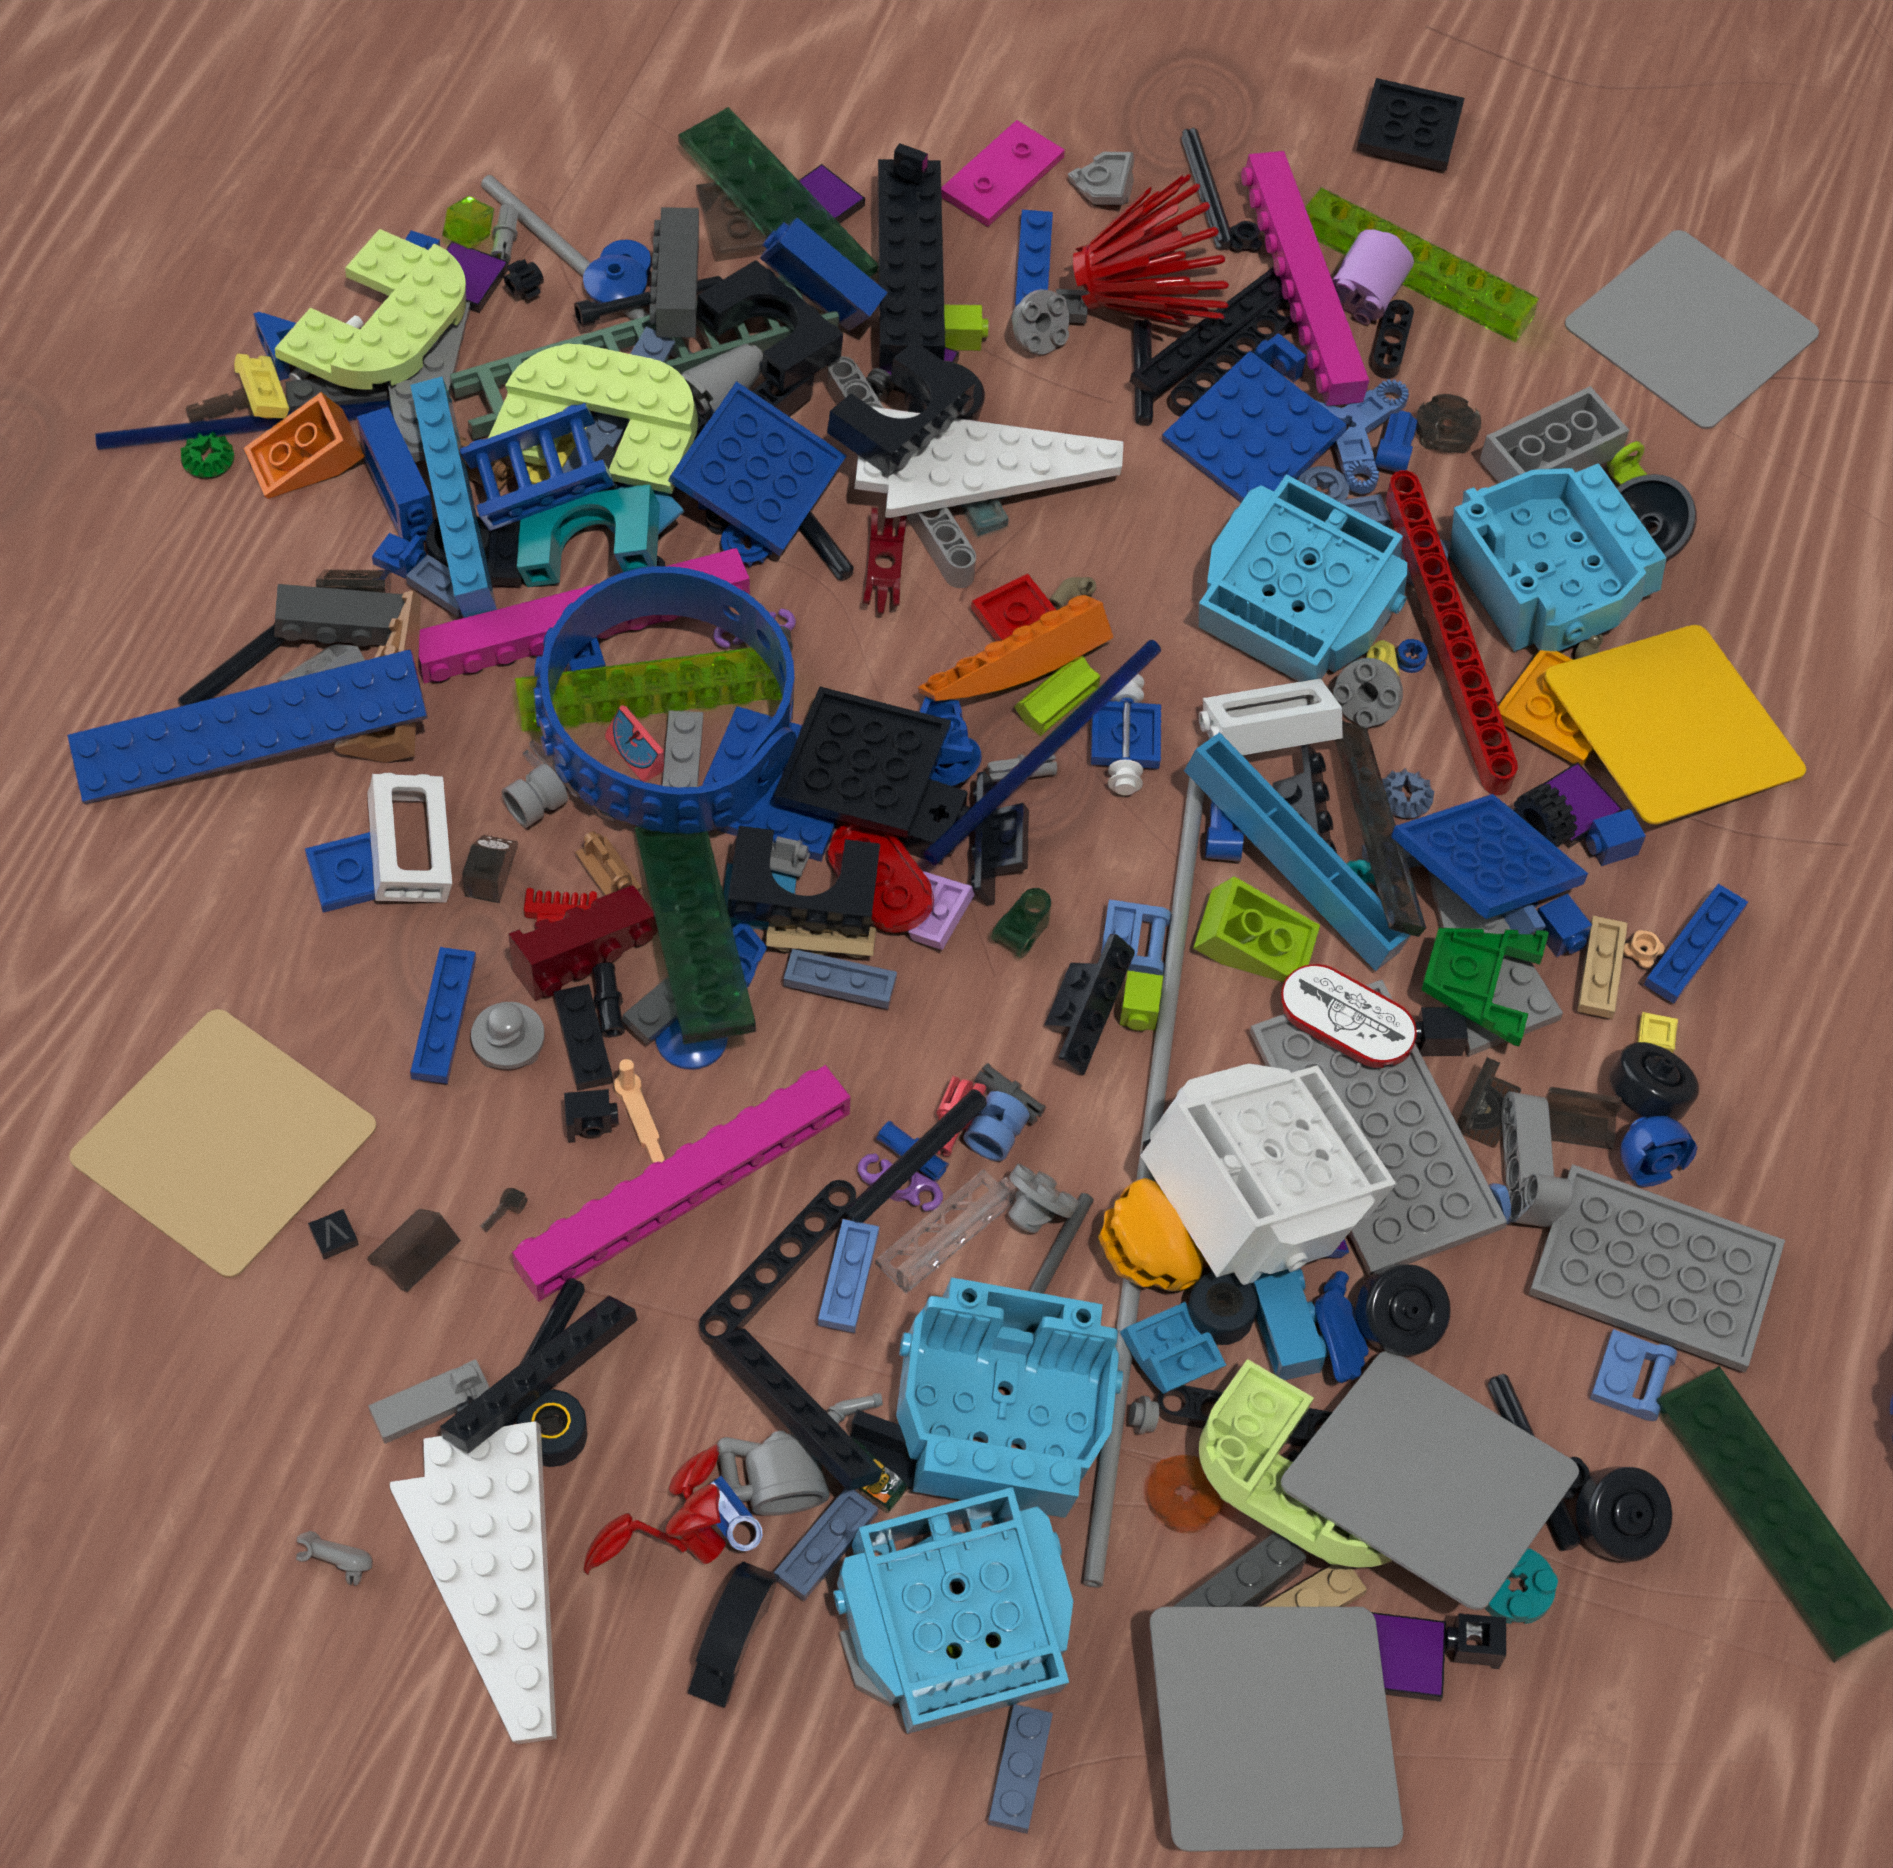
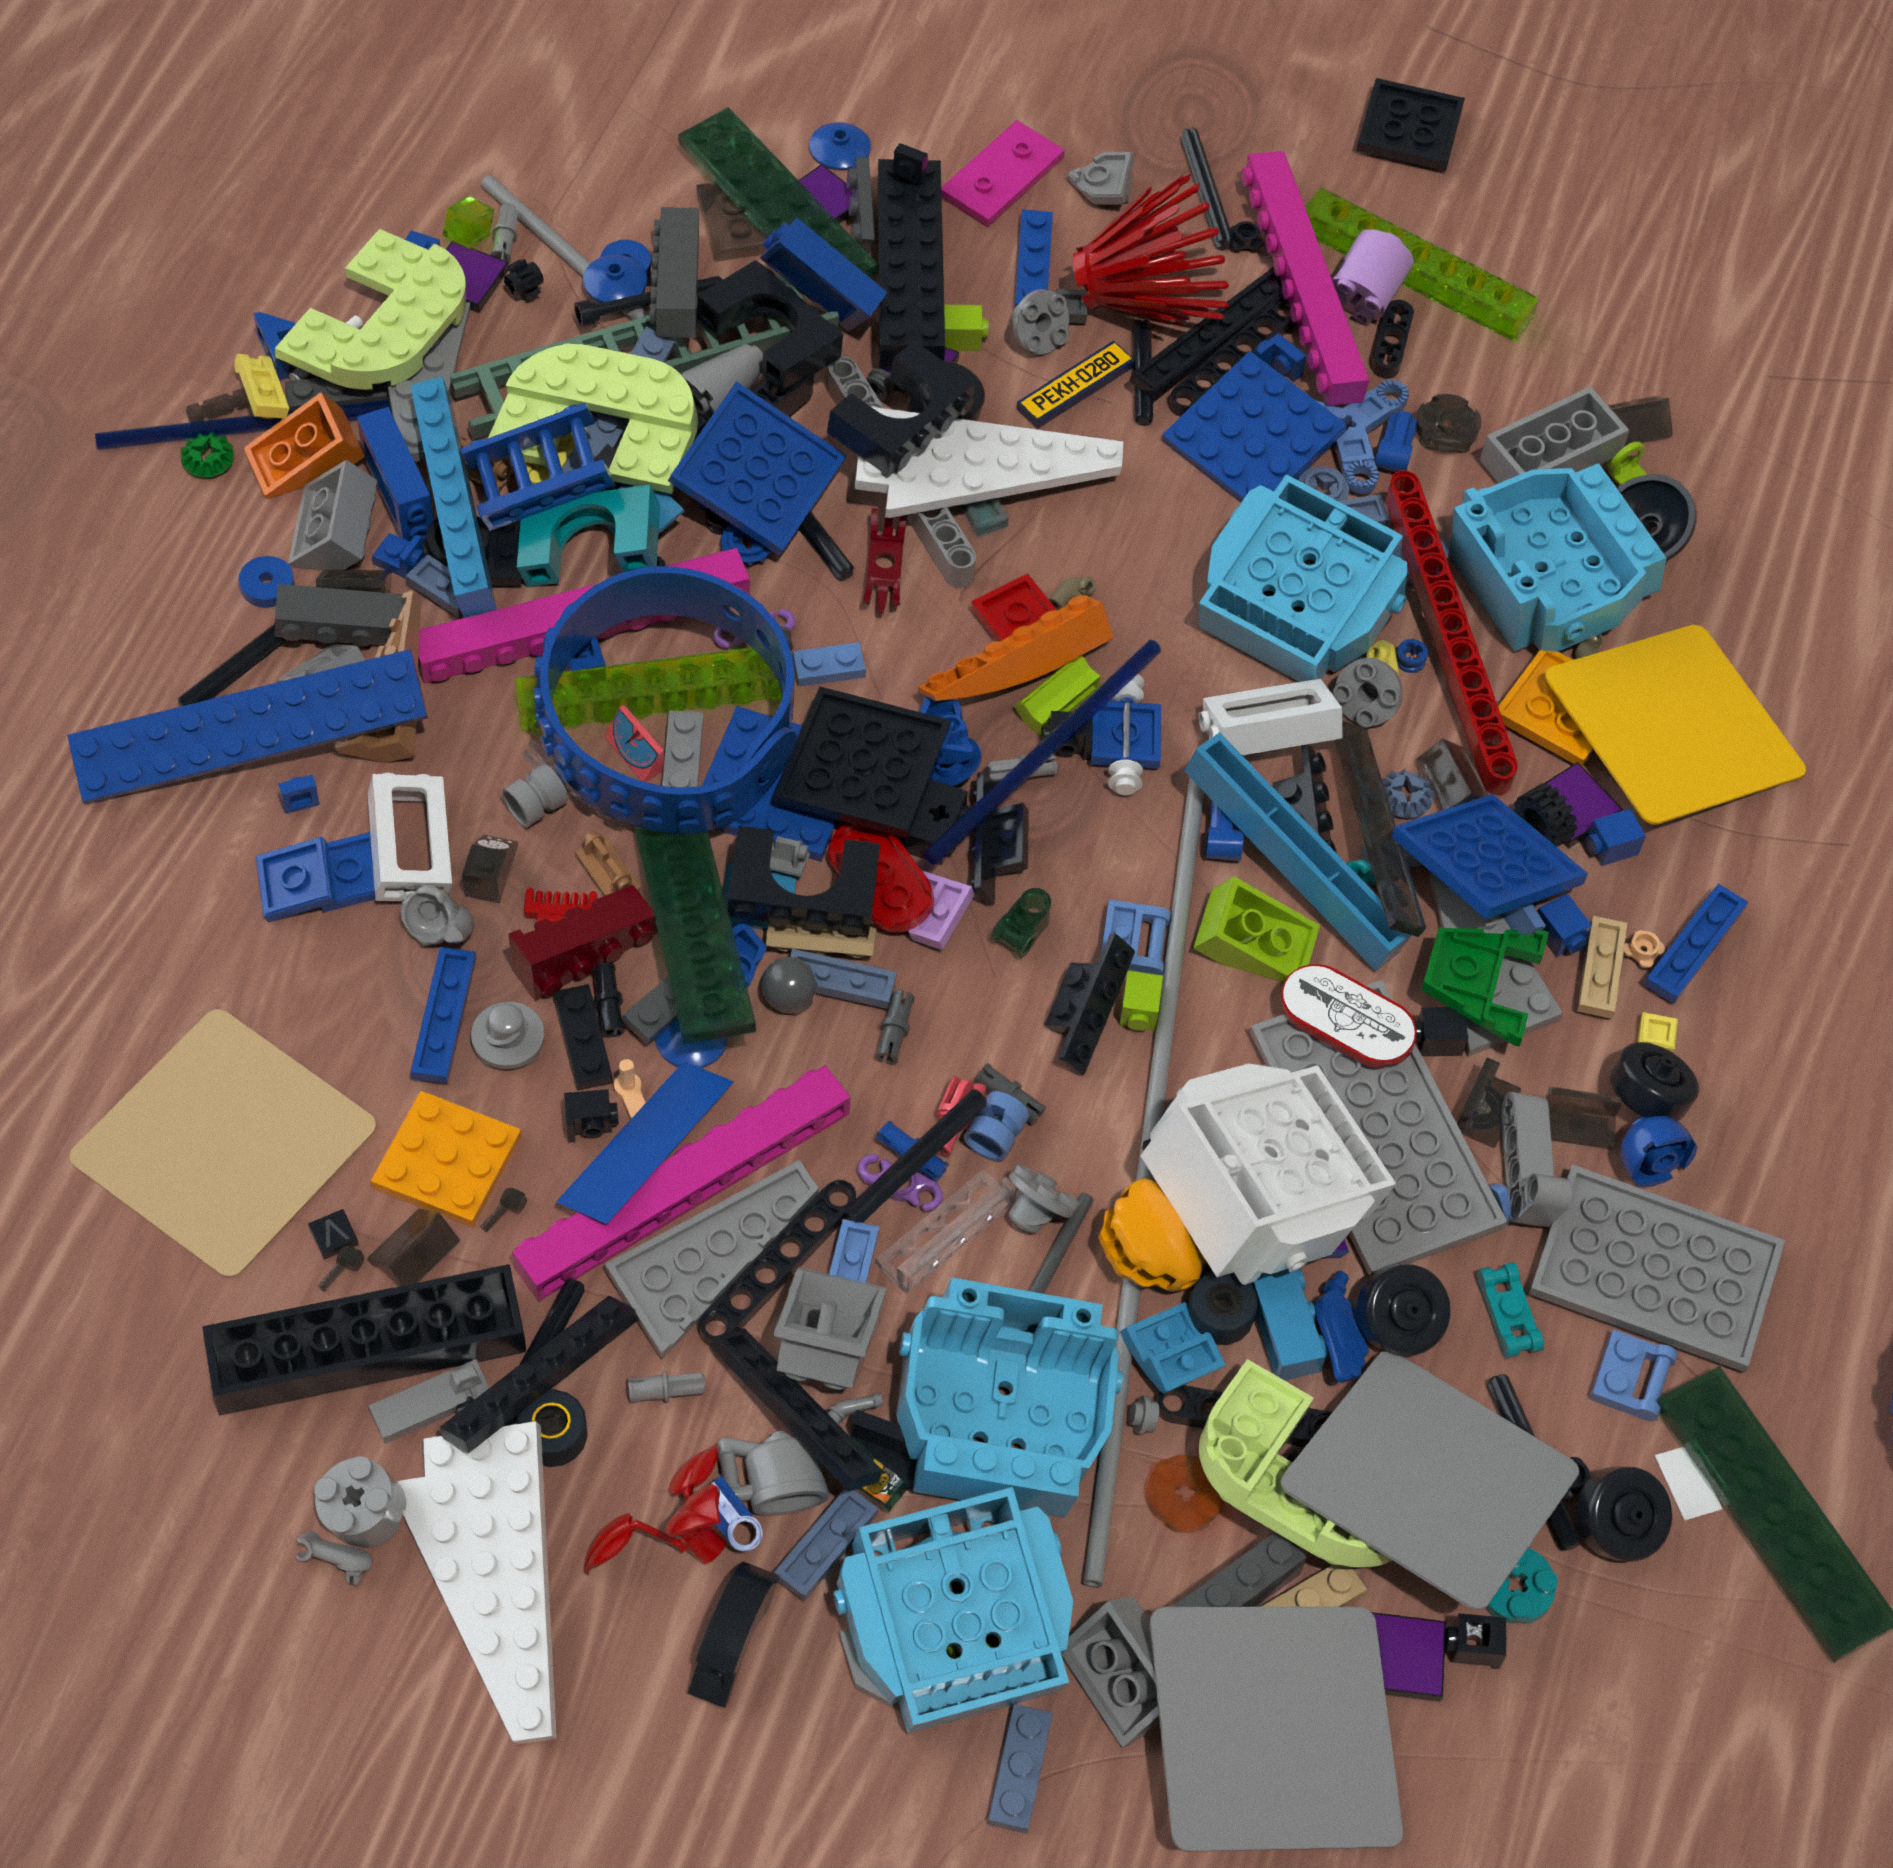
light grey piece [1565,230,1819,429] -> none
none -> black brick [202,1264,527,1415]
none -> blue piece [239,556,295,608]
none -> blue tile [256,836,336,922]
none -> blue plate [278,775,320,814]
none -> light grey slope [288,460,377,572]
none -> light grey brick [314,1456,406,1548]
none -> clear smoke hand [317,1246,365,1292]
none -> light orange plate [371,1091,522,1227]
none -> light grey hair [400,885,474,946]
none -> blue sticker [556,1062,734,1224]
none -> light grey wing [605,1160,819,1359]
none -> light grey axle [628,1371,706,1403]
none -> dark grey hair [762,957,817,1015]
none -> light grey piece [774,1267,887,1390]
none -> medium blue plate [793,642,866,687]
none -> blue dish [809,122,871,170]
none -> dark grey plate [847,157,875,256]
none -> dark grey pin [875,990,915,1065]
none -> tile [1017,340,1135,429]
none -> black brick [1042,711,1093,760]
none -> light grey slope [1062,1596,1160,1748]
none -> clear smoke panel [1417,739,1488,810]
none -> teal plate [1477,1262,1544,1358]
none -> clear smoke panel [1608,396,1673,446]
none -> white sticker [1655,1444,1723,1521]

